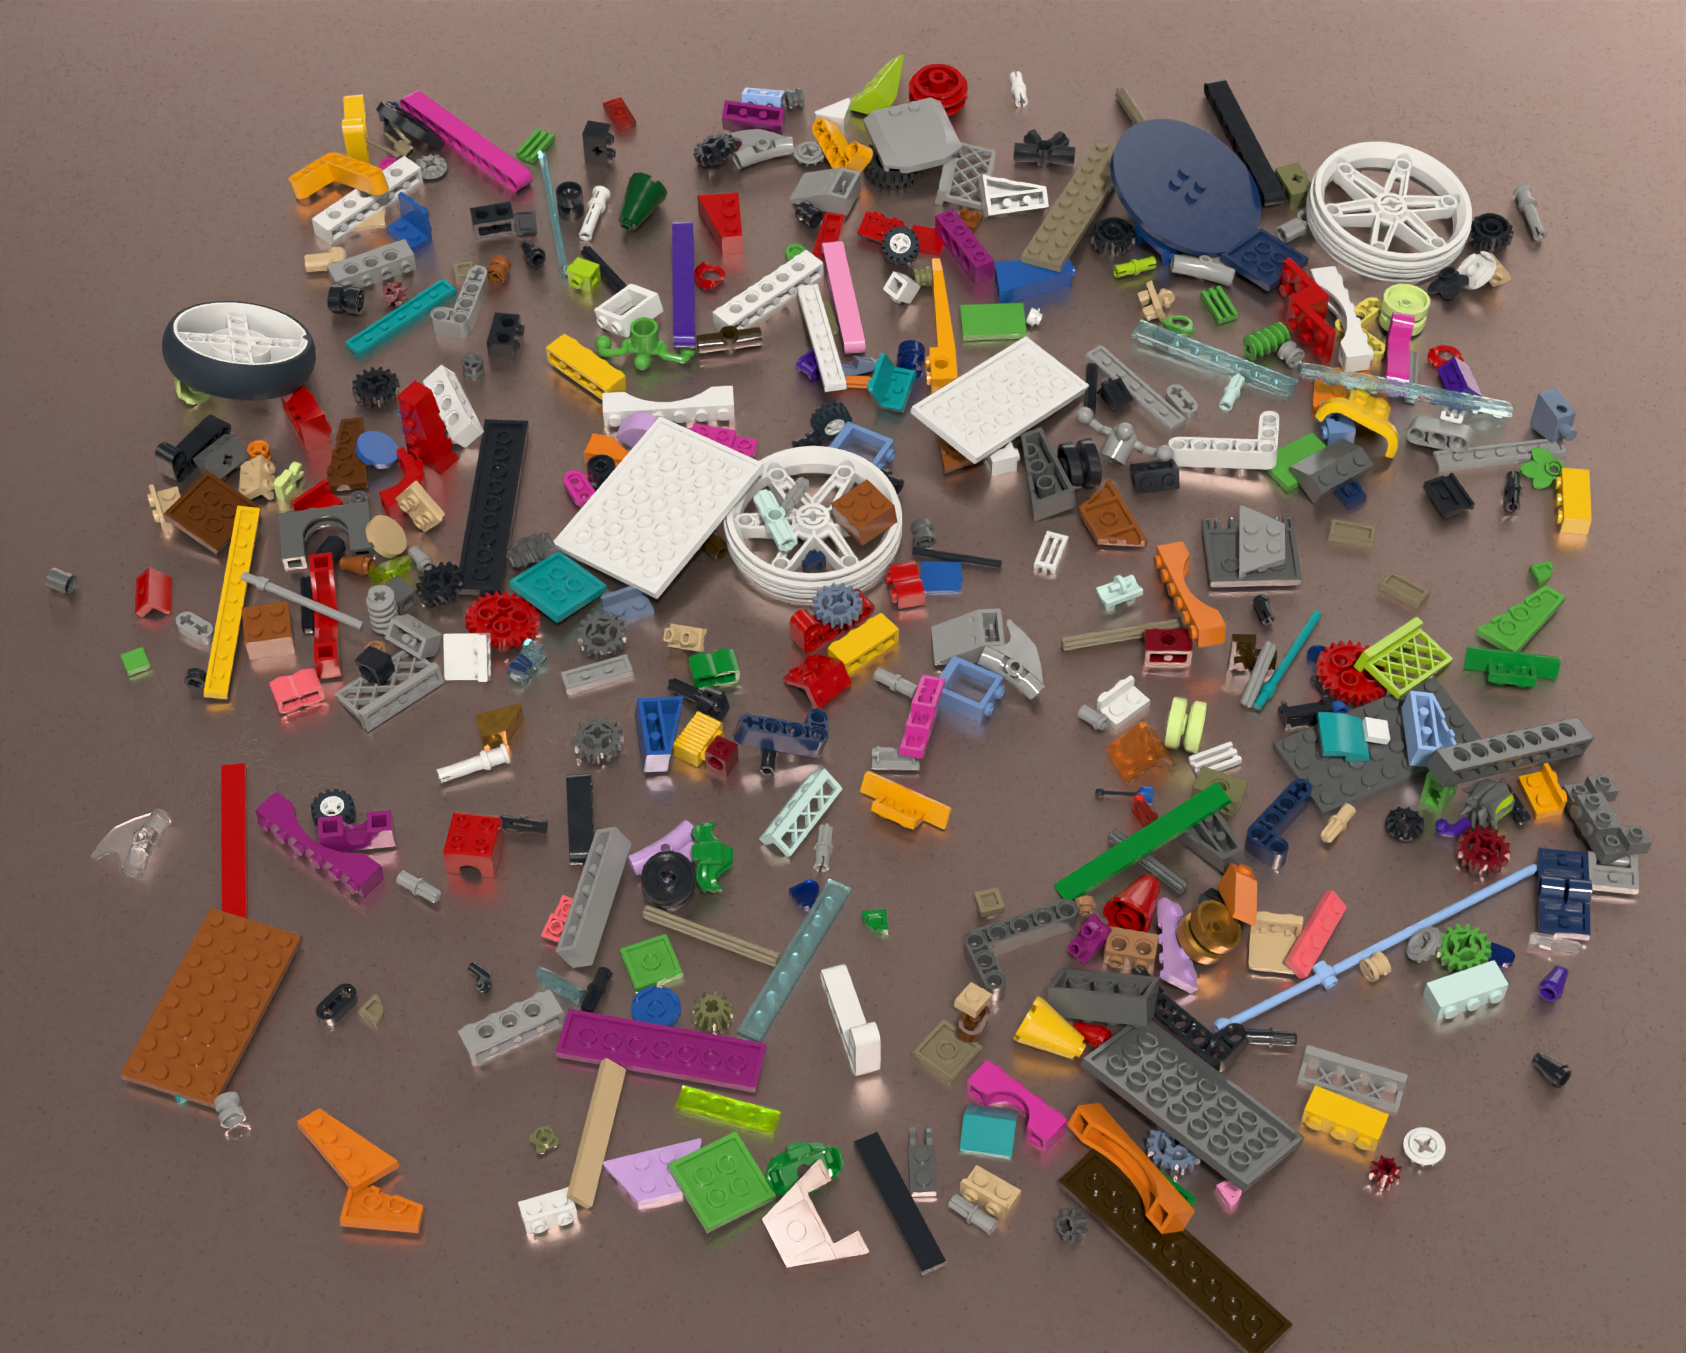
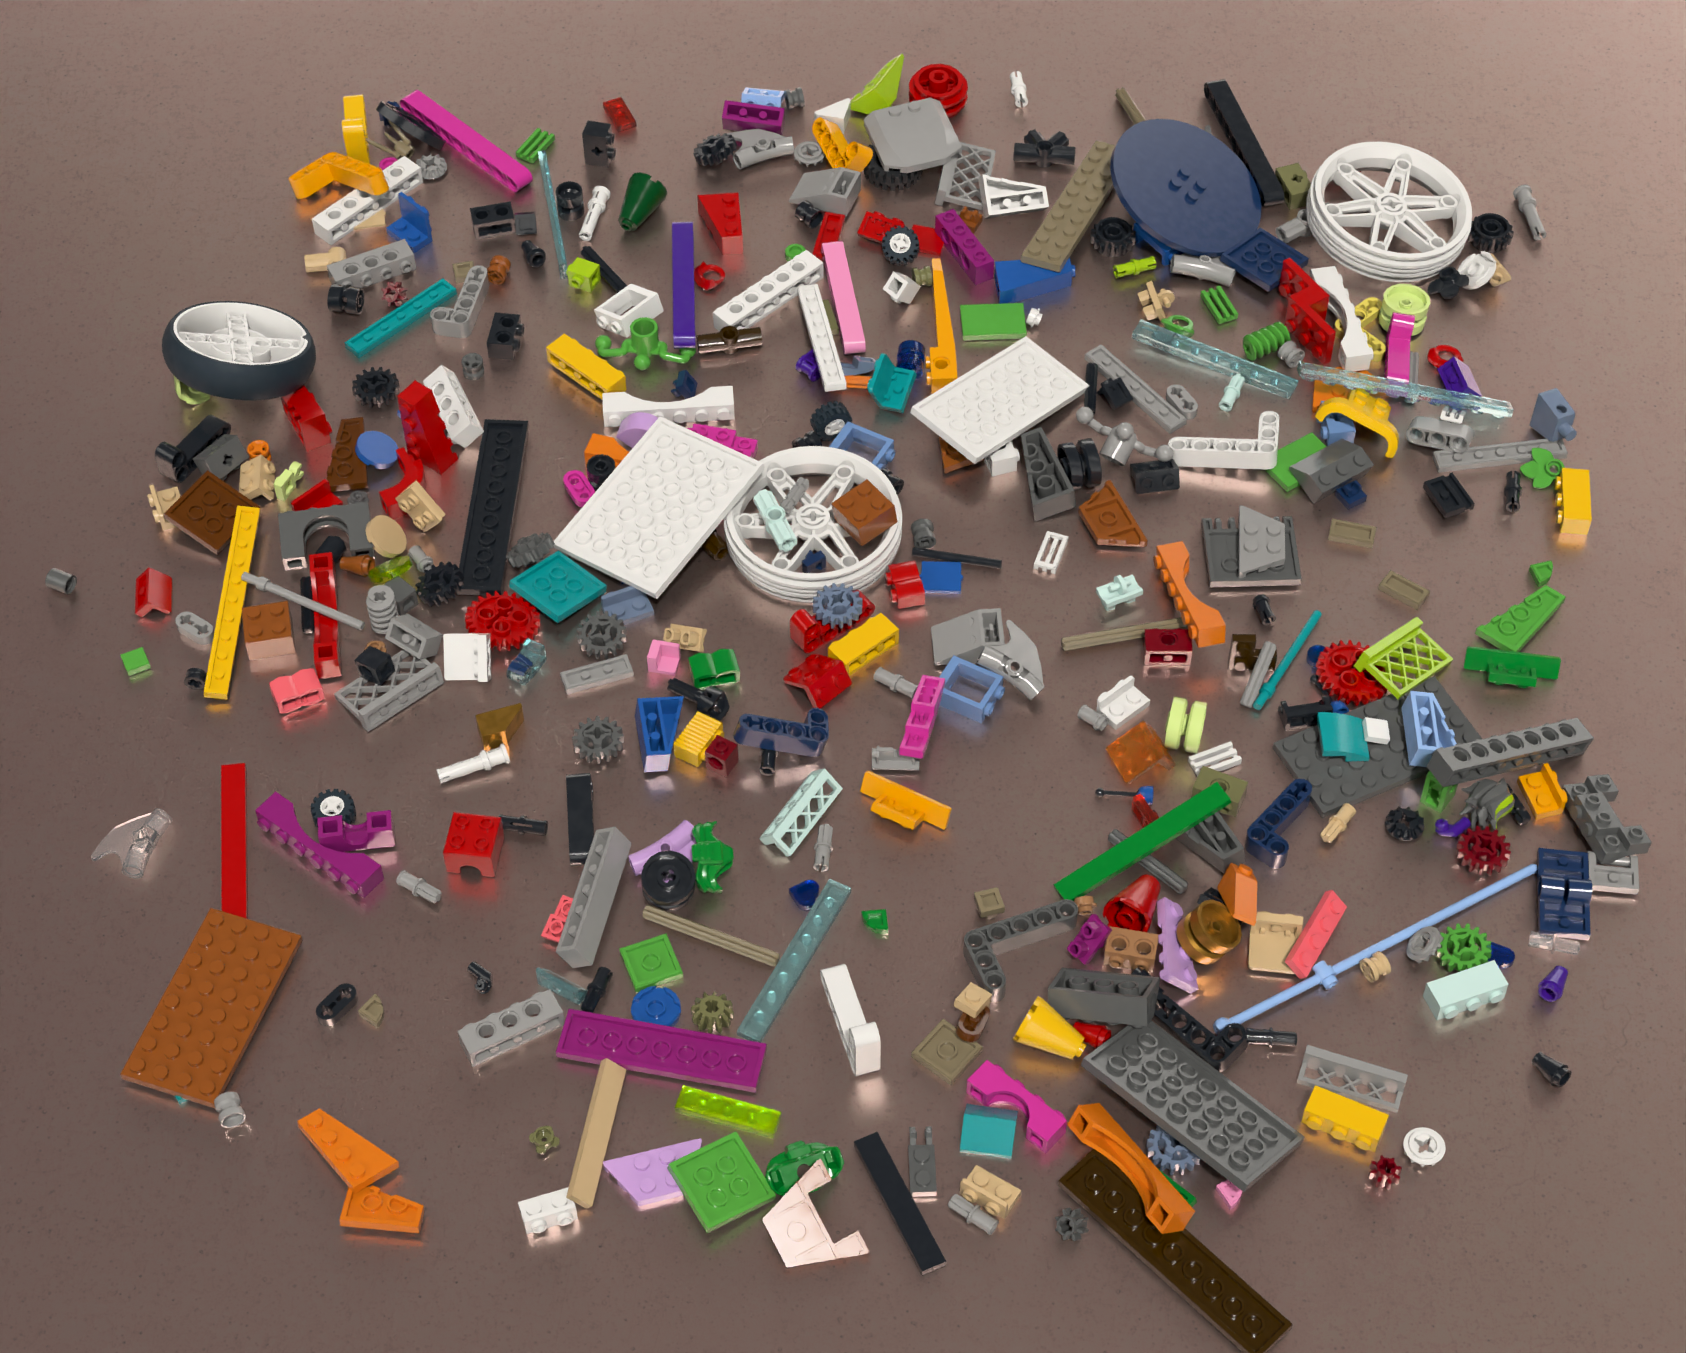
none -> bright pink panel [647,639,681,676]
none -> dark blue tile [671,370,698,399]

